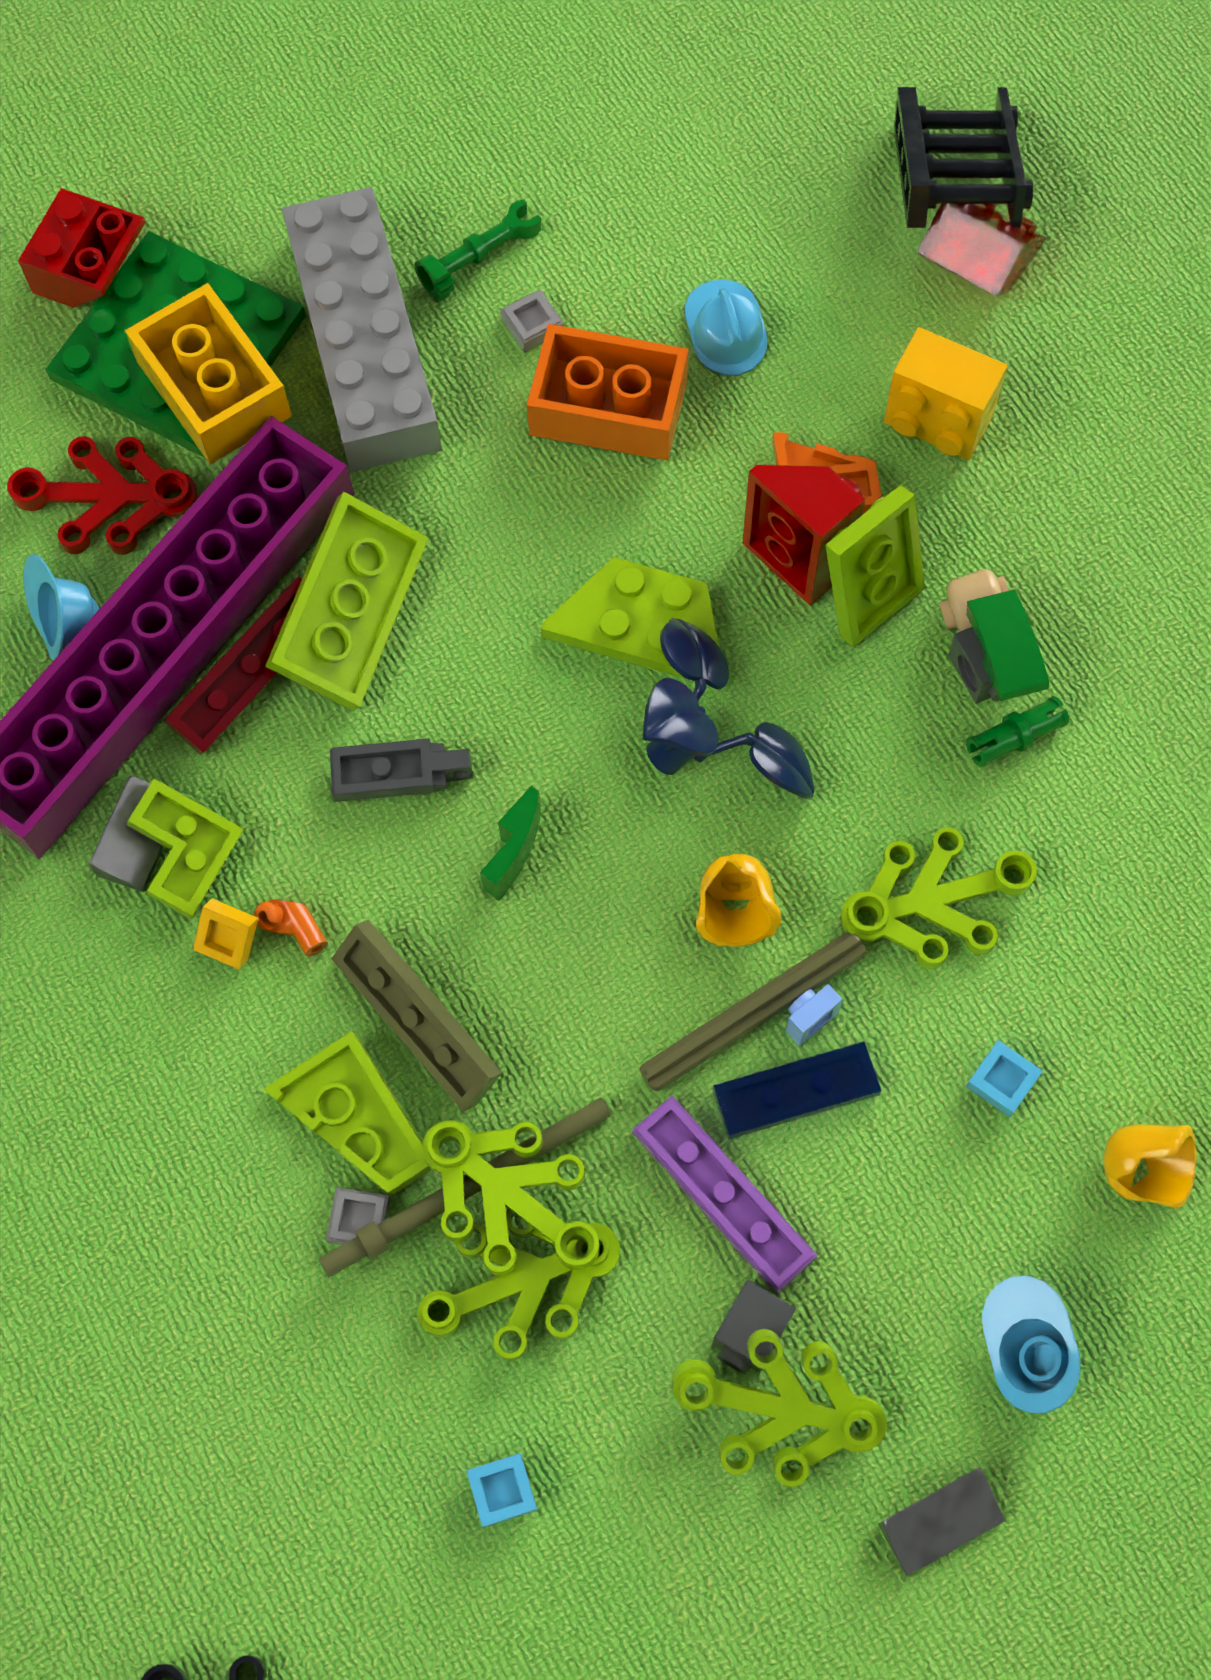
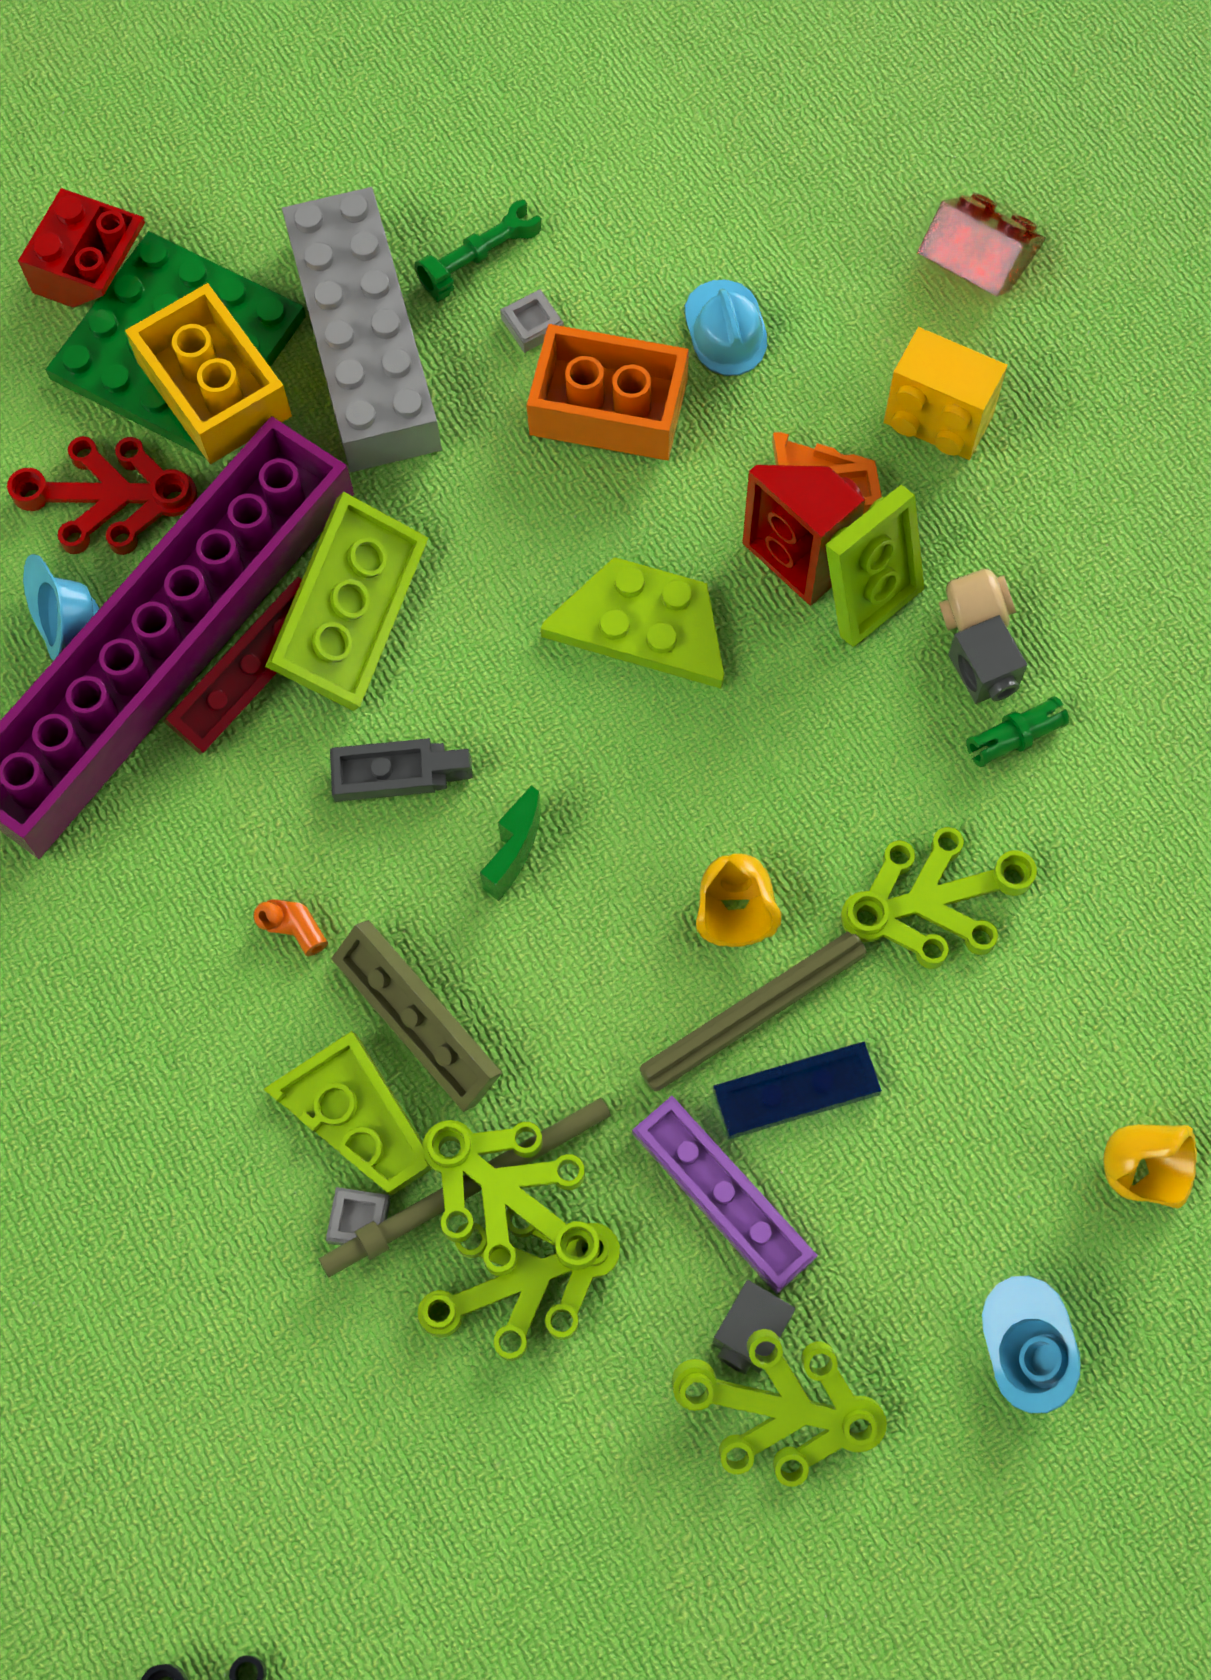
flat silver slope [89,775,164,892] -> none
lime plate [127,778,244,919] -> none
yellow plate [193,899,258,970] -> none
medium azure plate [466,1453,538,1528] -> none
dark blue plant [643,618,814,800] -> none
light blue plate [786,984,843,1047] -> none
flat silver slope [878,1467,1005,1576] -> none
black fence [894,87,1033,228] -> none
green slope [966,589,1049,701] -> none
medium azure plate [966,1040,1043,1117] -> none

